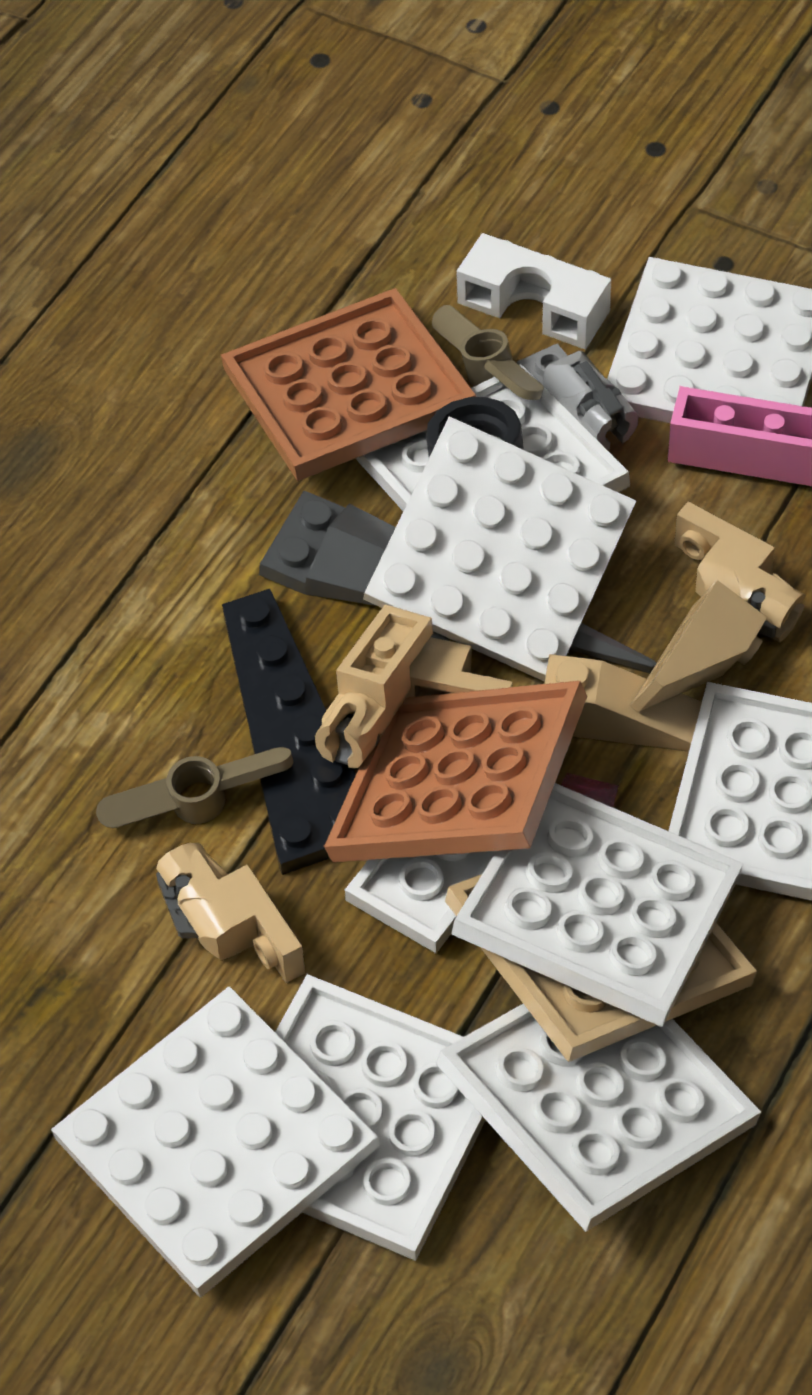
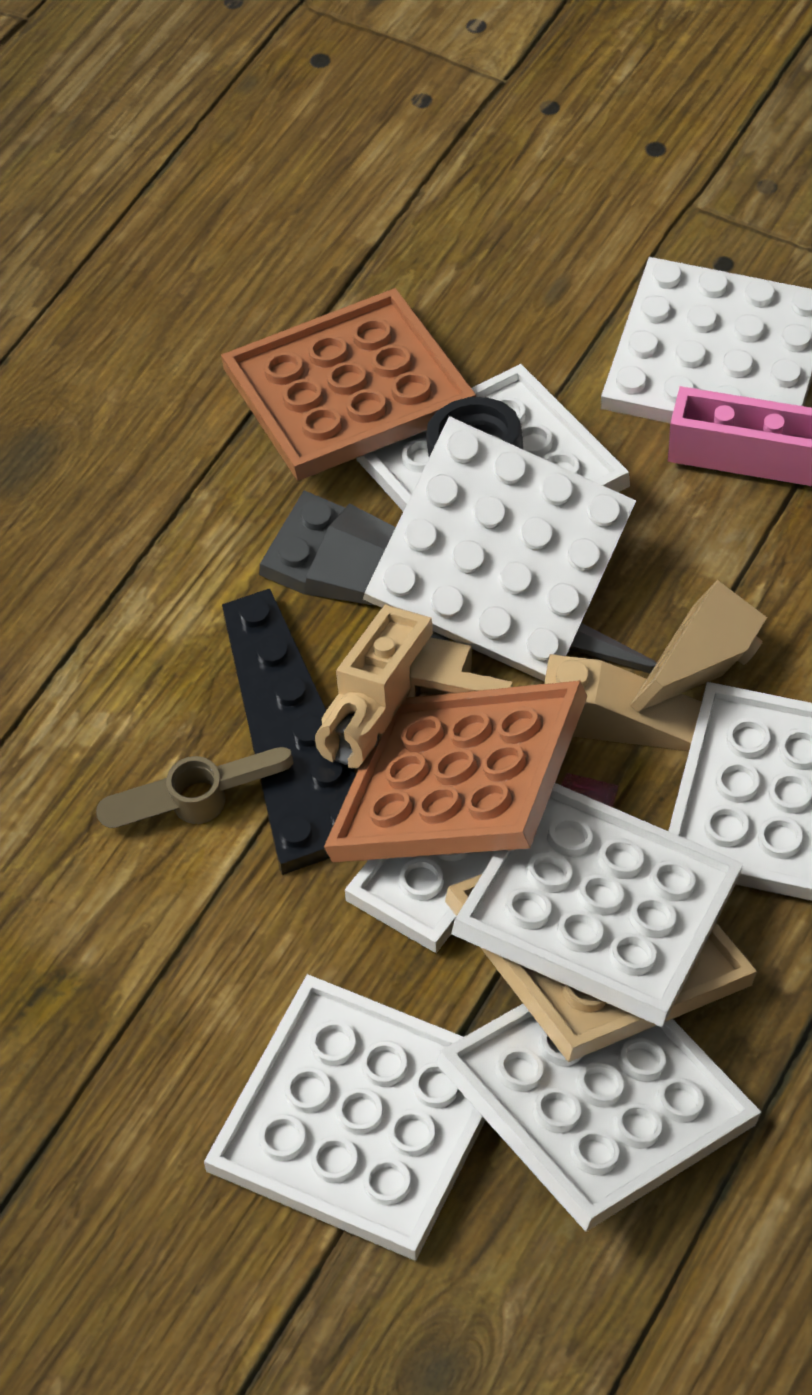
white plate [51,986,380,1298] -> none
tan plate [156,843,305,984] -> none
dark tan piece [432,305,544,400] -> none
white arch [457,233,611,350] -> none
light grey plate [516,343,639,450] -> none
tan plate [675,502,806,643] -> none

